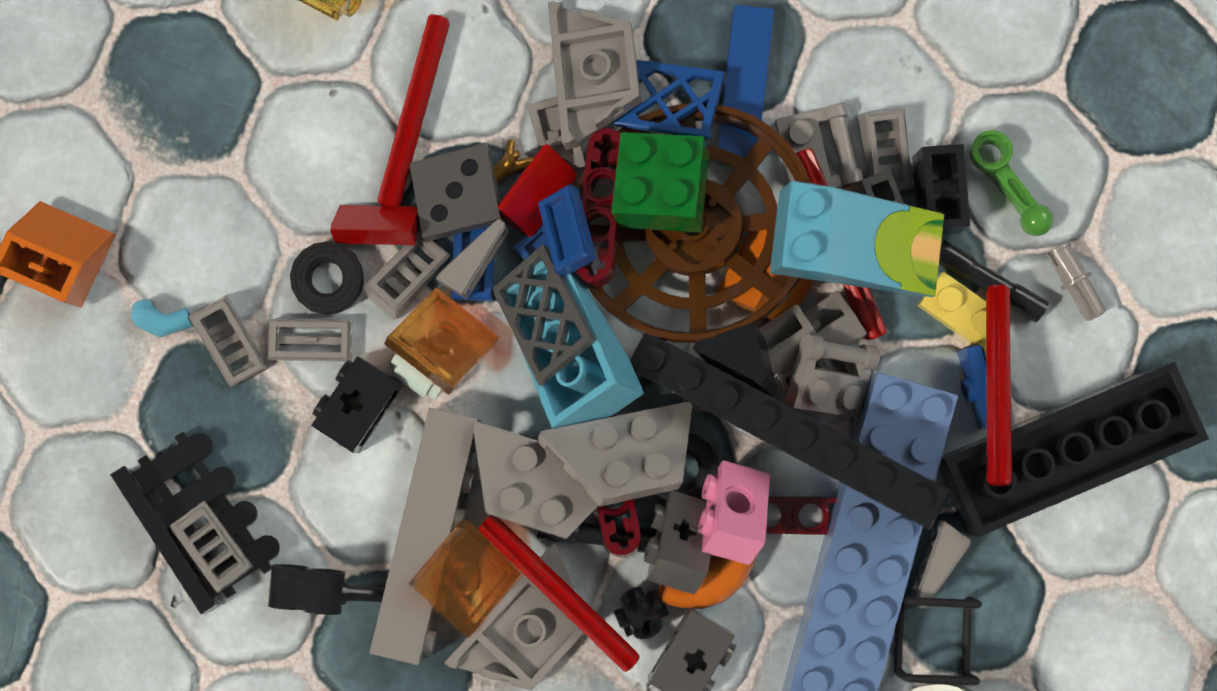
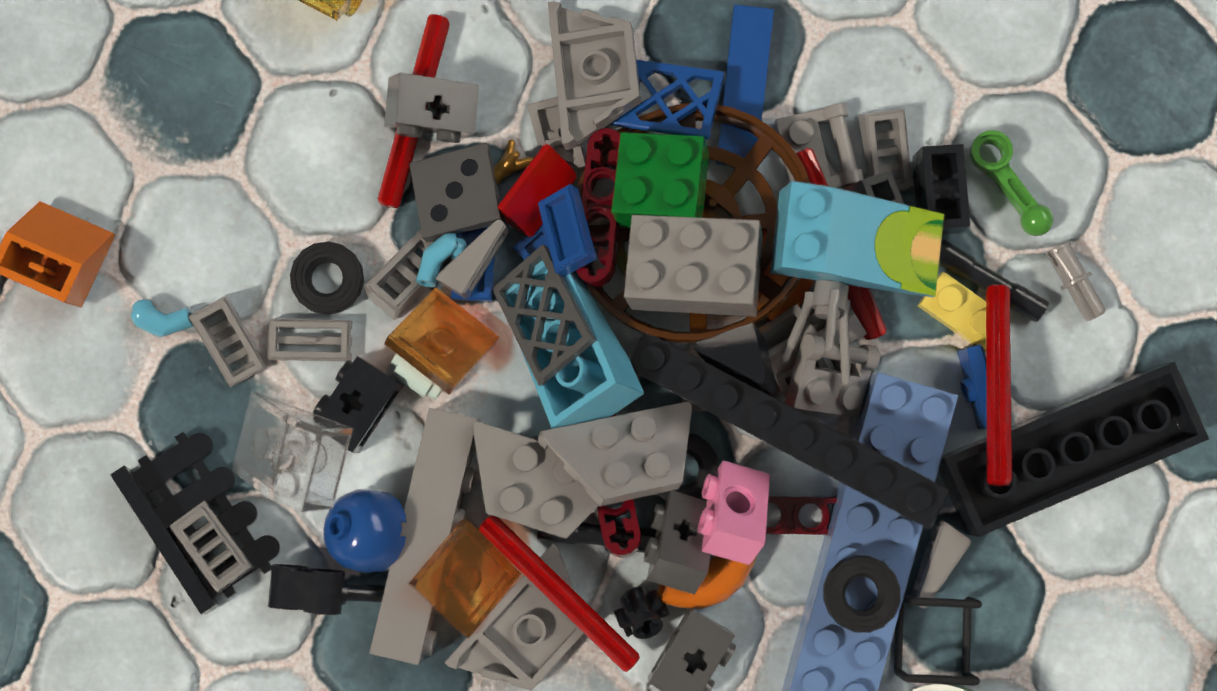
red slope [330,205,419,246] -> none
none -> clear slope [232,392,353,512]
none -> blue cylinder [323,489,407,573]
none -> brick [384,73,479,143]
none -> medium azure arm [416,233,467,287]
none -> light grey brick [624,215,763,317]
none -> light grey plant [780,280,851,386]
none -> black tyre [823,555,900,633]

